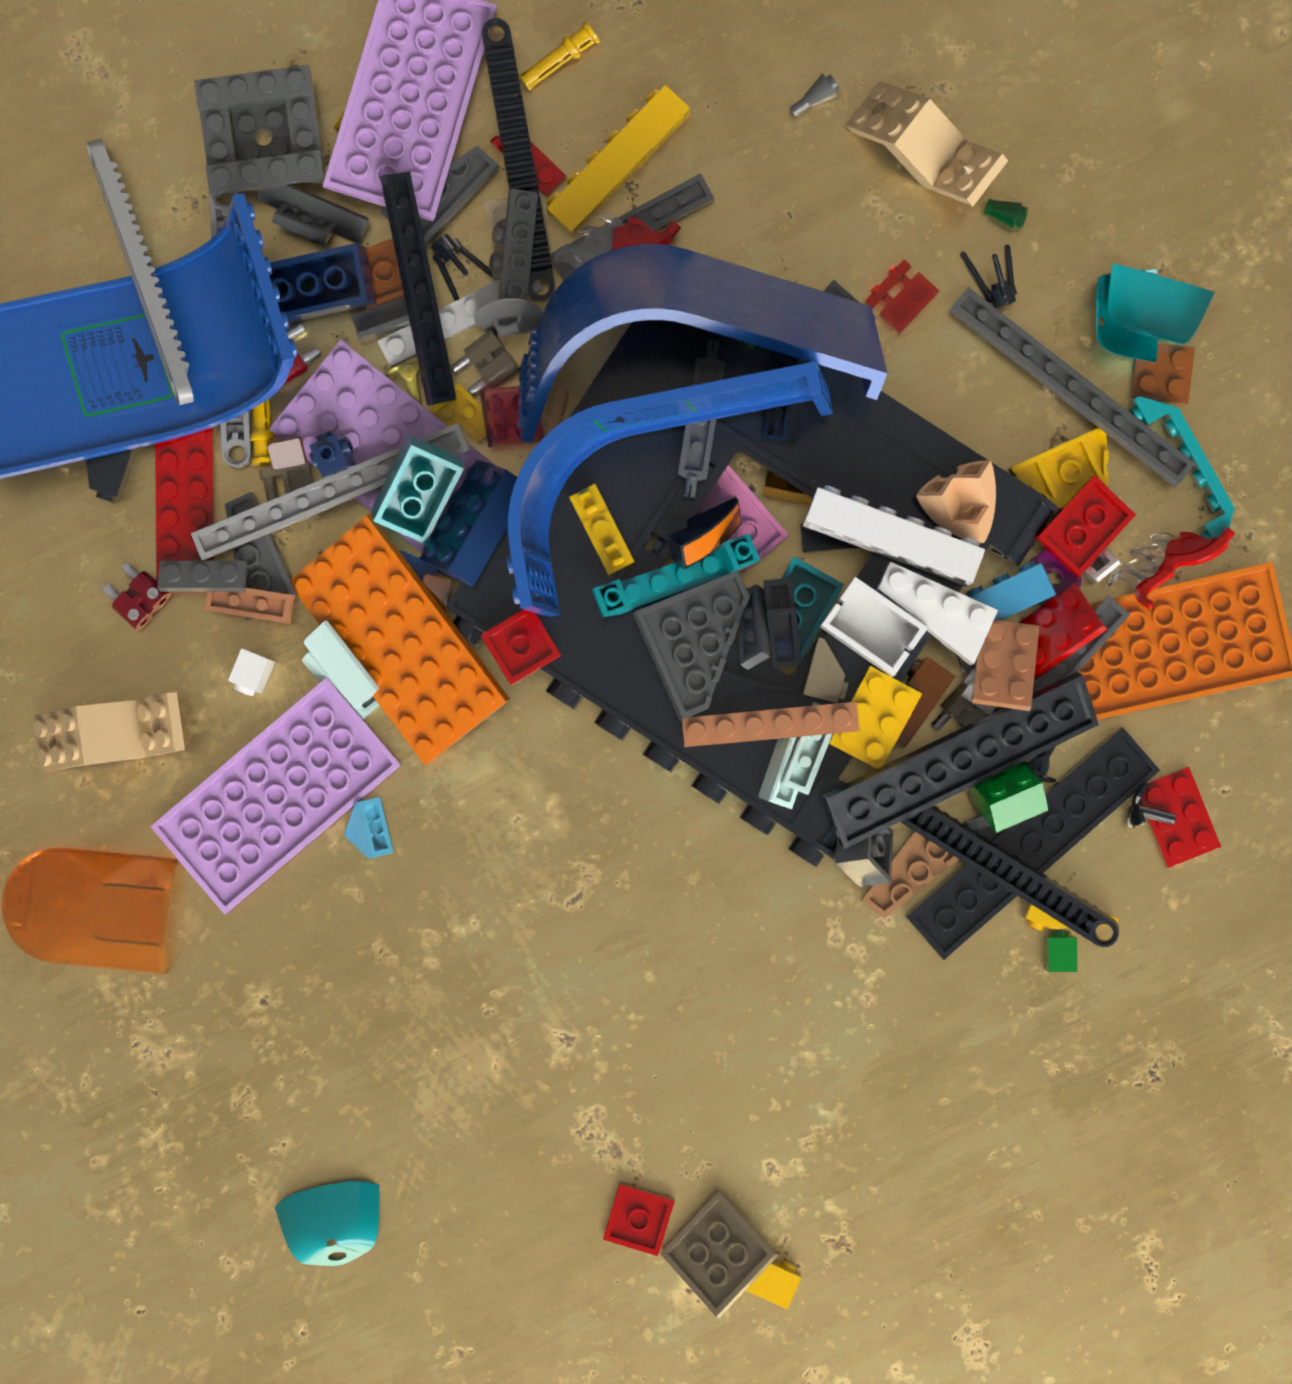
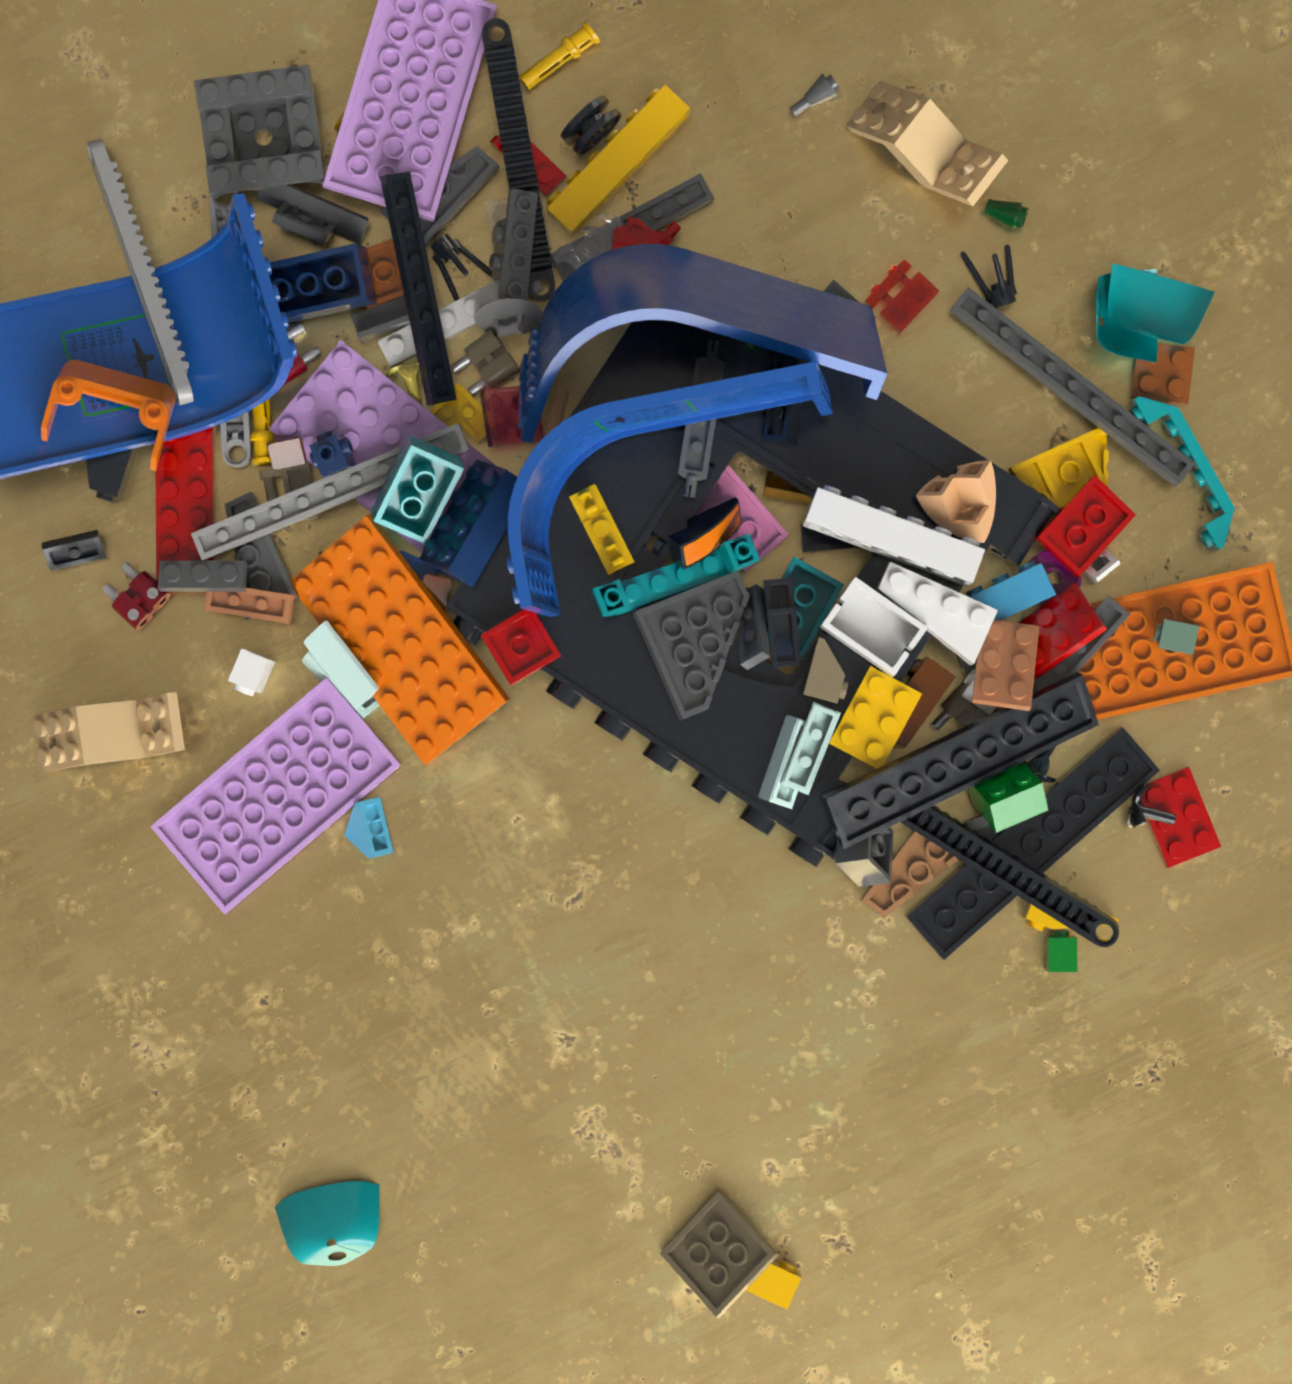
clear orange windscreen [2,848,179,974] -> none
red plate [603,1183,675,1256] -> none
nougat plate [682,702,860,747] -> none
red piece [1107,527,1235,610] -> none
none -> orange windscreen [41,360,175,471]
none -> black plate [42,530,106,571]
none -> black wheel [560,95,622,156]
none -> sand green brick [1153,619,1199,655]

